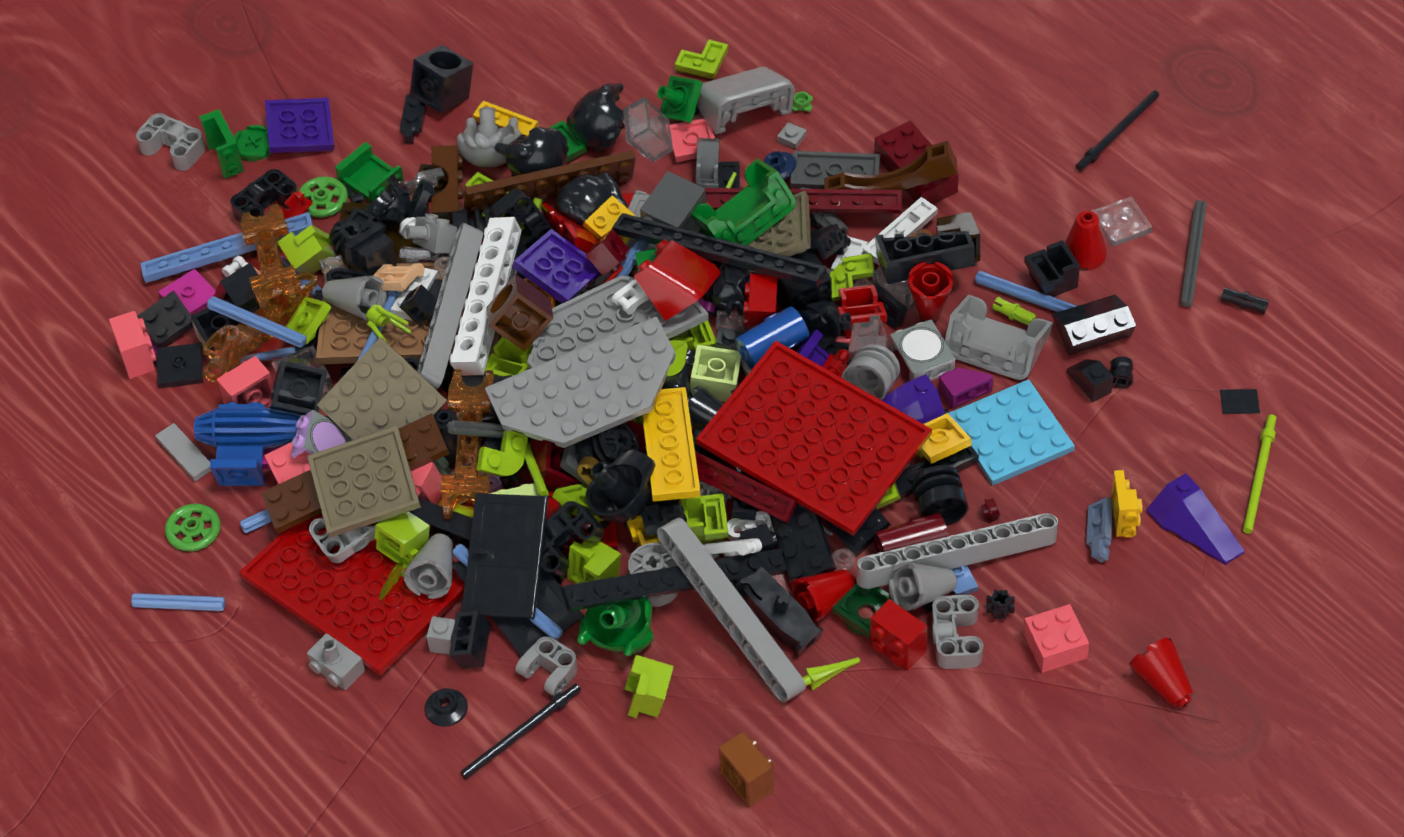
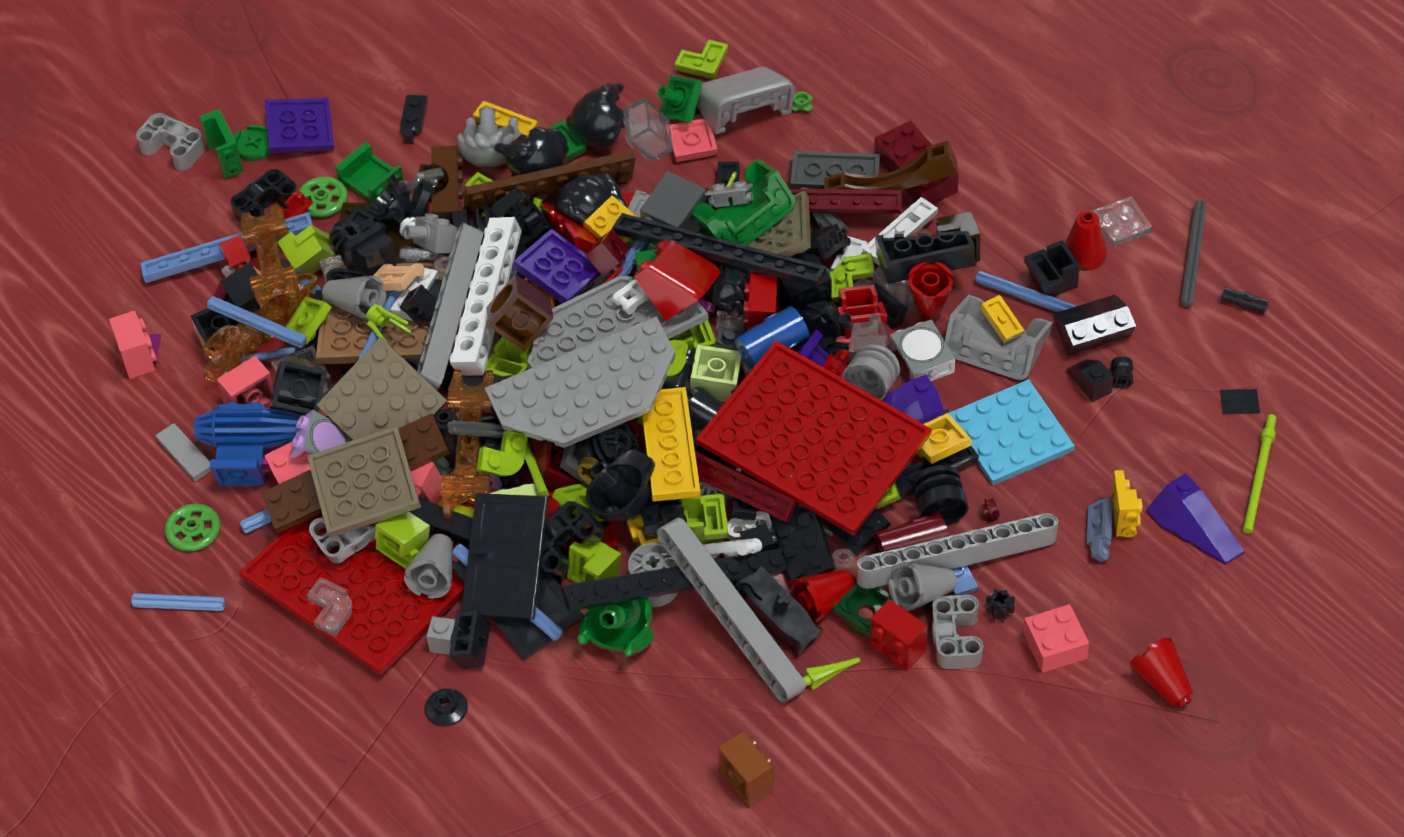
black plate [137,290,194,348] -> none
black plate [157,343,204,388] -> none
dark pink plate [158,269,216,315] -> none
light grey brick [307,633,365,691] -> none
black hand [345,185,364,203] -> none
clear neon green bar [379,562,406,600] -> none
black brick [410,45,473,113] -> none
black bar [460,683,581,779] -> none
light grey piece [515,637,578,696] -> none
lime plate [625,655,674,718] -> none
dark grey arch [695,138,719,188] -> none
dark blue piece [764,151,796,180] -> none
light grey plate [777,122,807,150] -> none
magenta slope [939,367,993,409] -> none
lime axle [992,297,1036,326] -> none
black bar [1075,90,1159,171] -> none
none -> red brick [218,235,251,271]
none -> clear plate [307,577,352,637]
none -> light grey hinge [705,181,753,208]
none -> yellow plate [980,295,1025,343]

